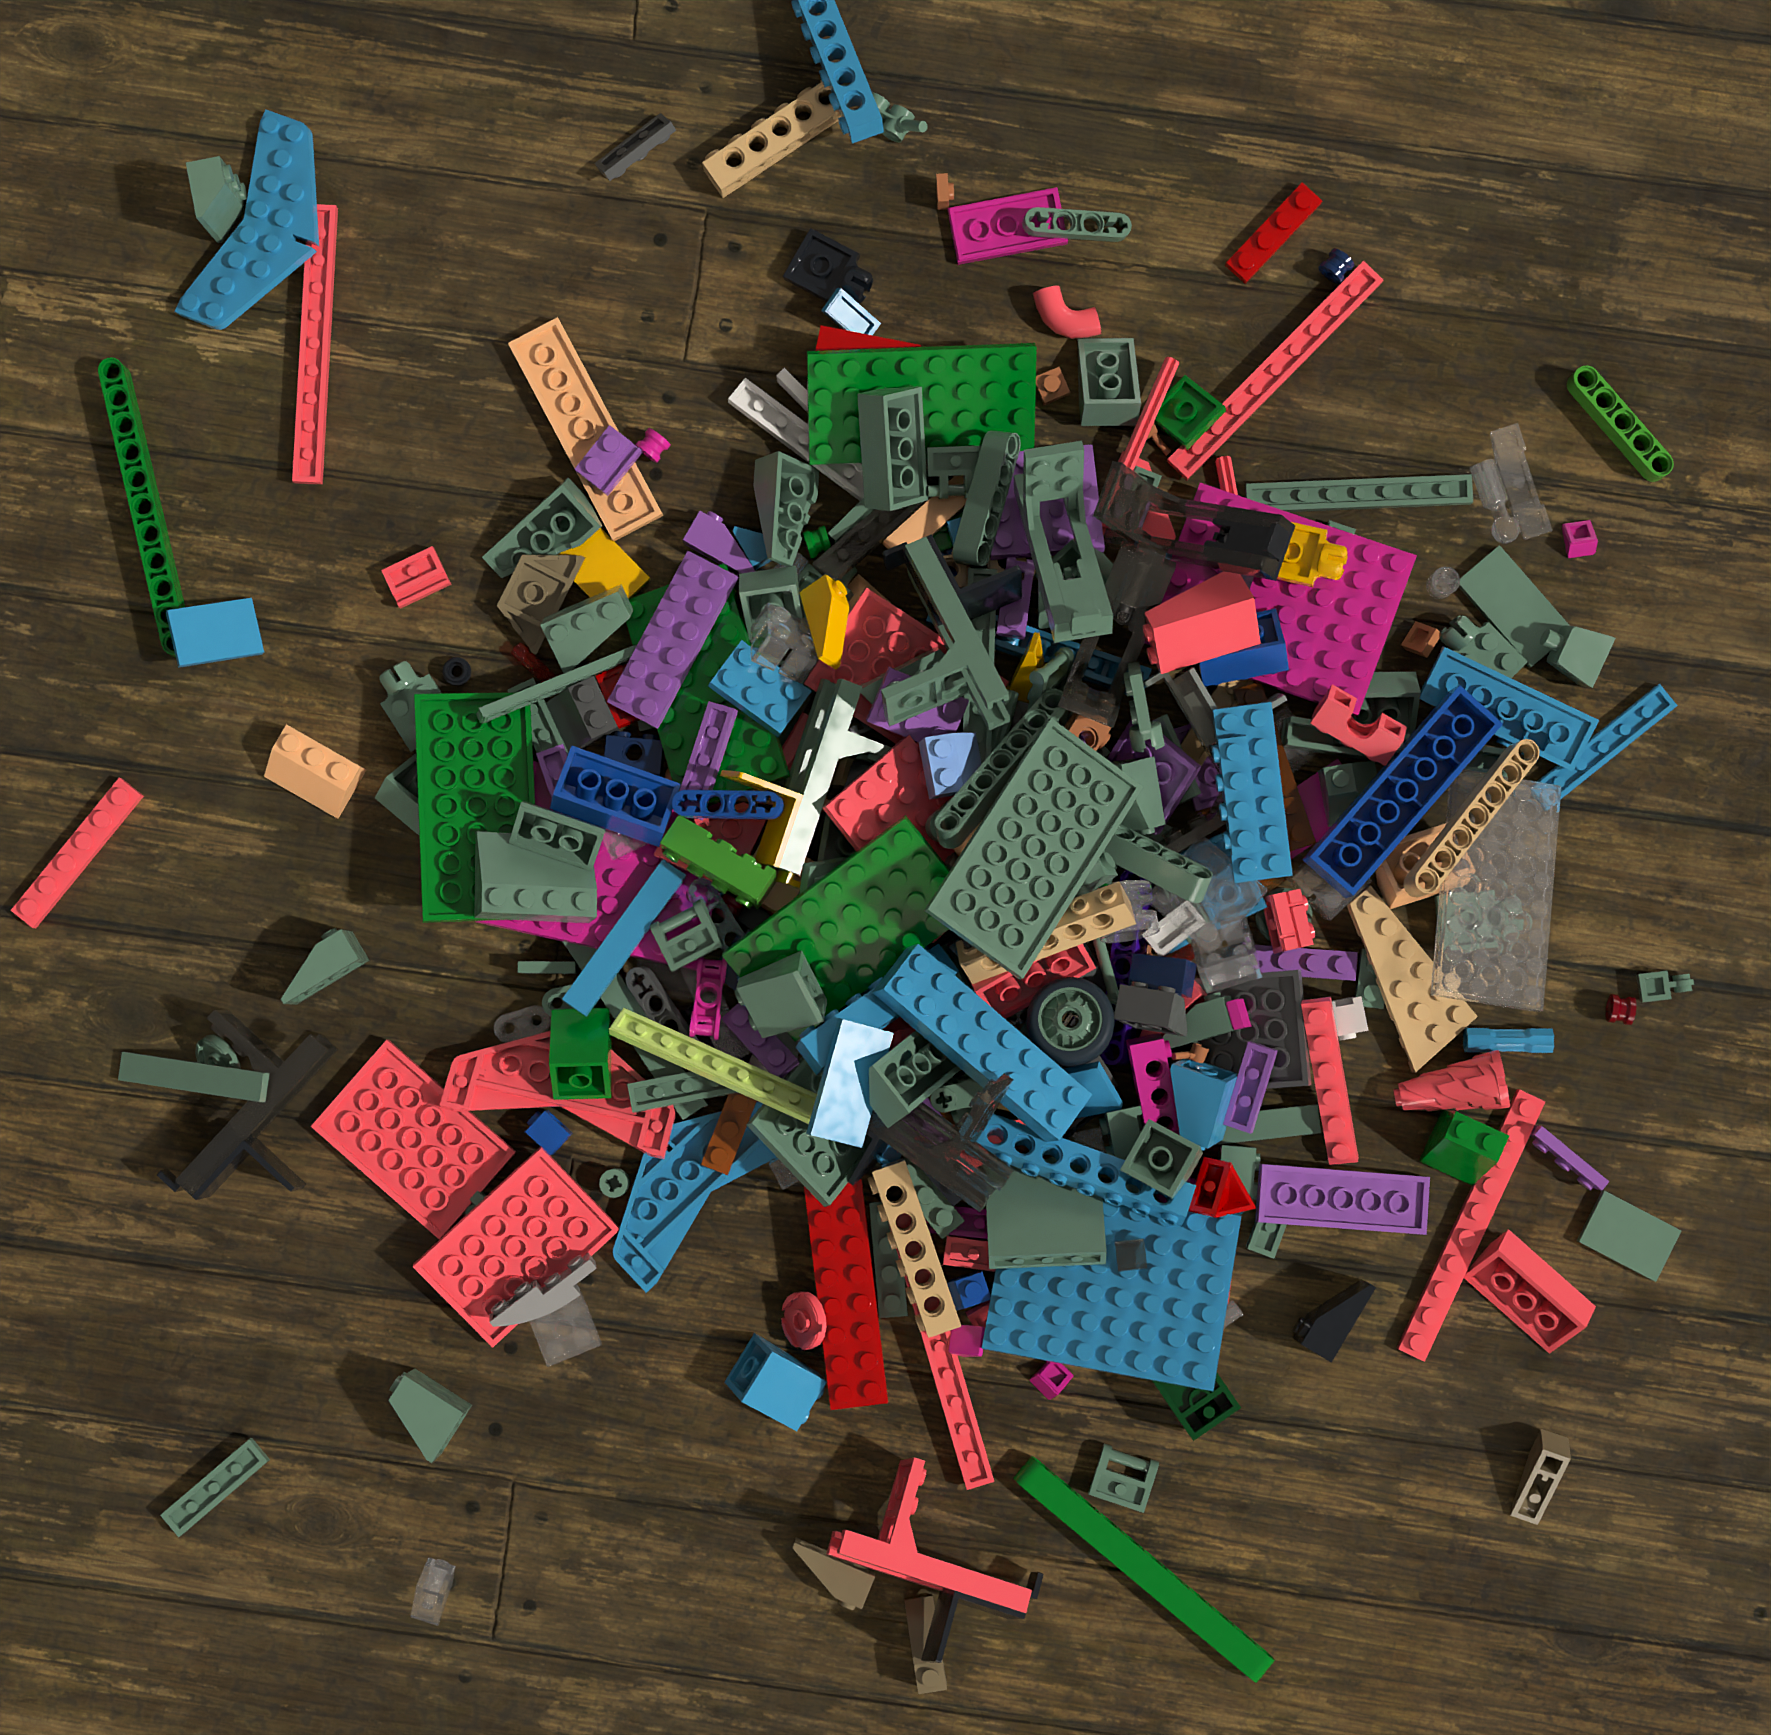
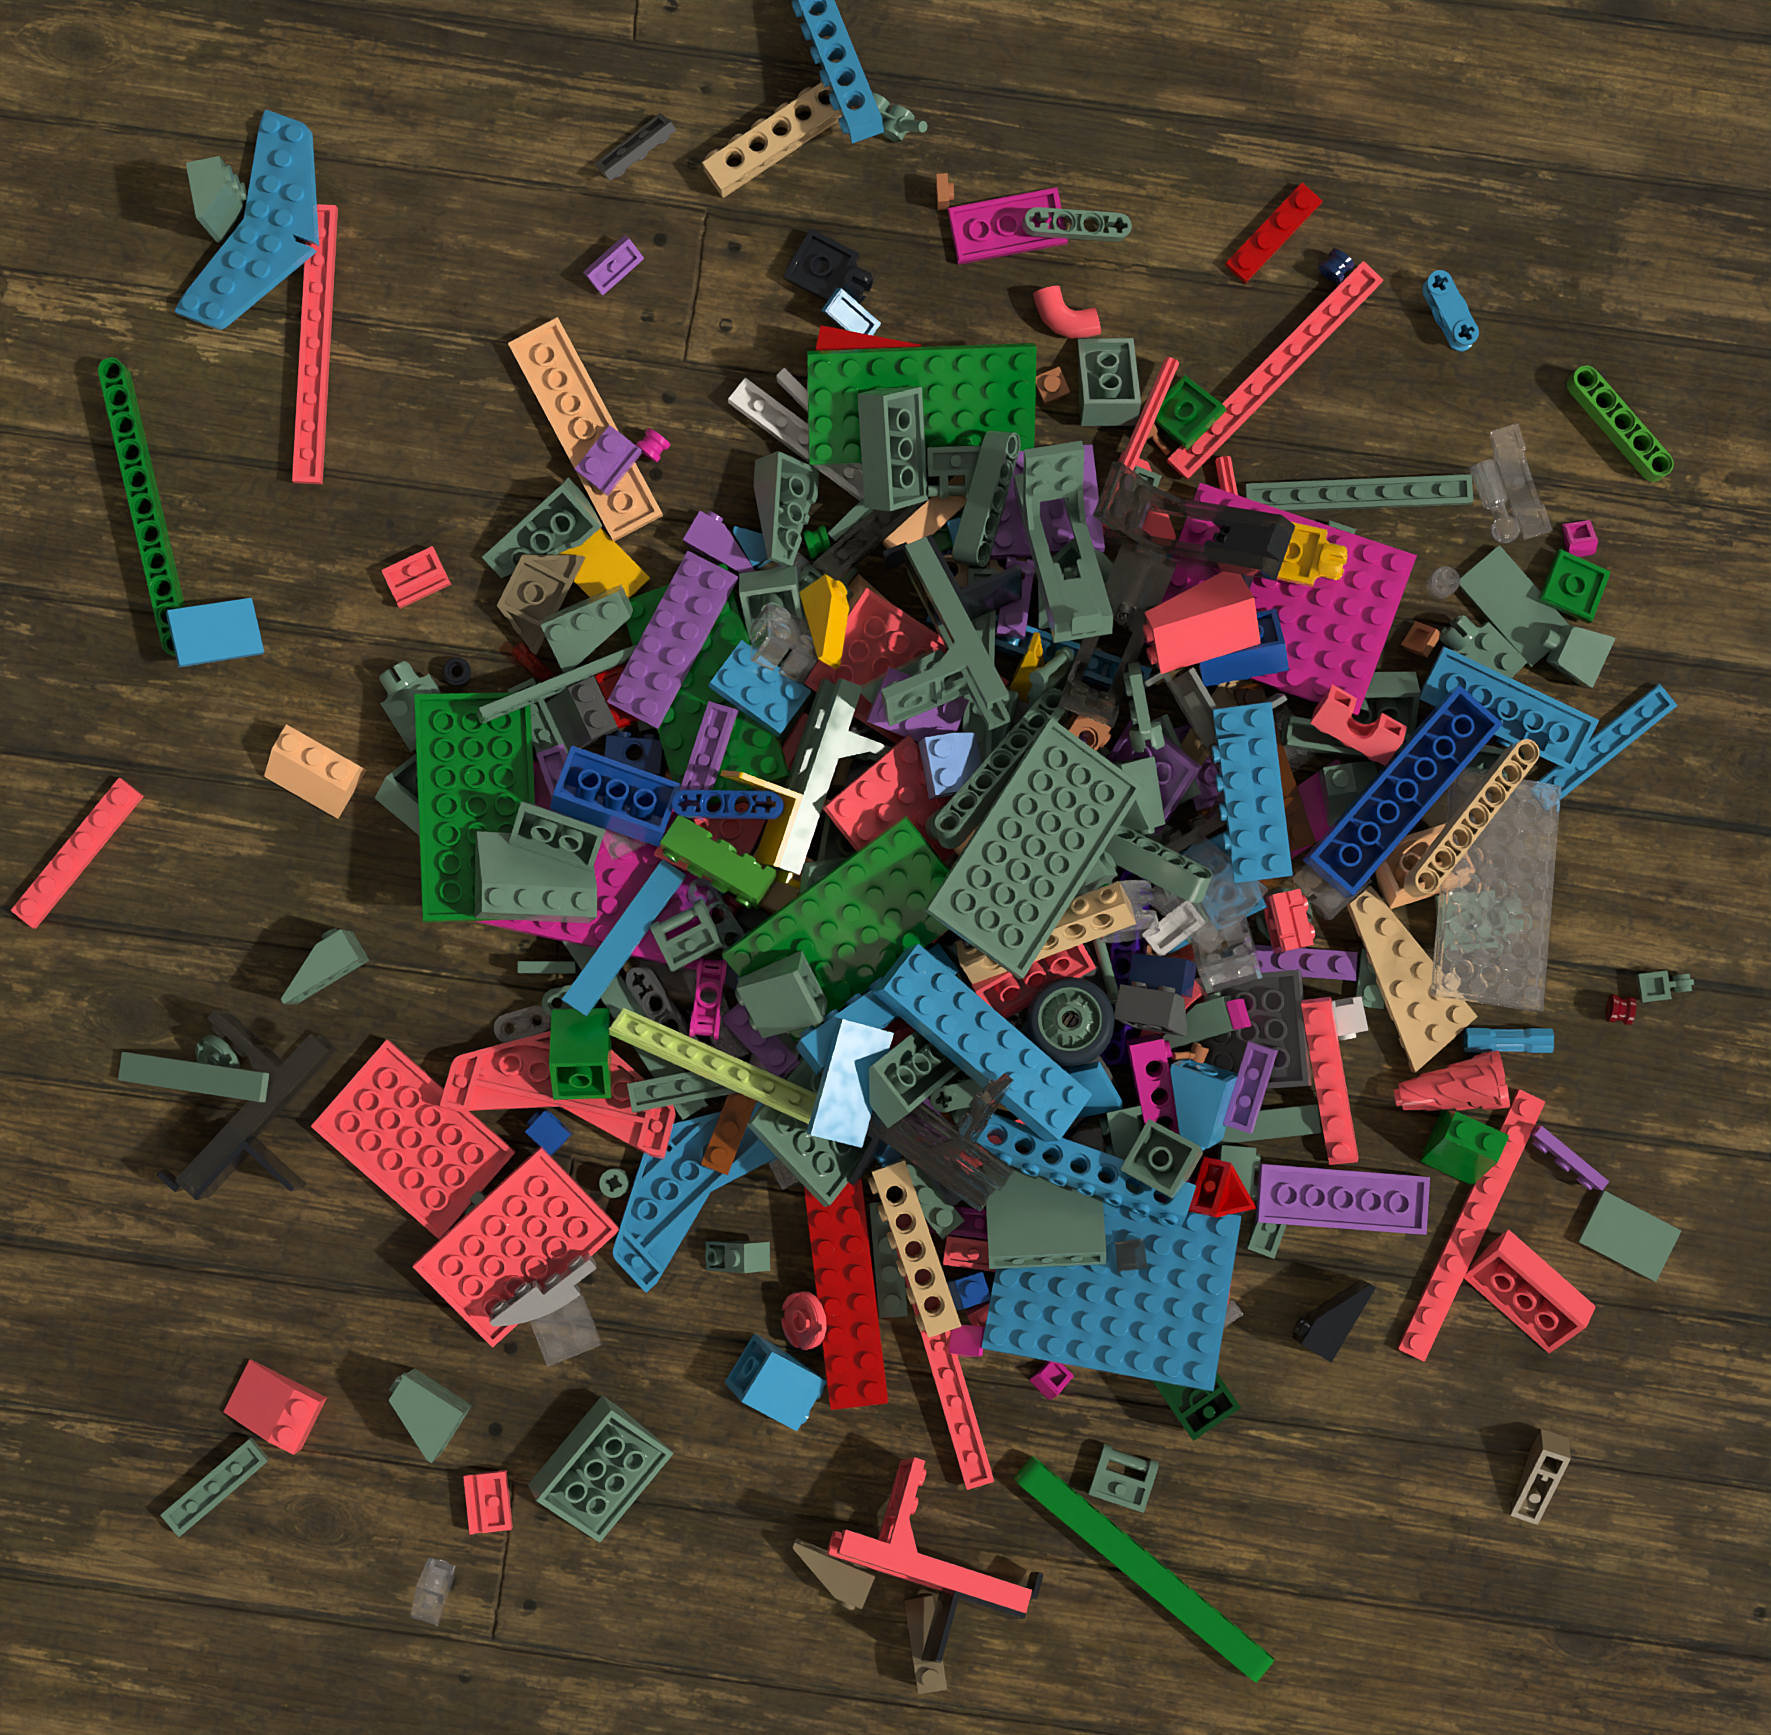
none -> coral slope [224,1359,327,1455]
none -> coral plate [463,1470,513,1535]
none -> sand green slope [528,1395,674,1543]
none -> medium lavender plate [583,235,644,295]
none -> sand green slope [705,1241,770,1273]
none -> dark azure piece [1422,270,1479,352]
none -> green tile [1538,549,1611,624]

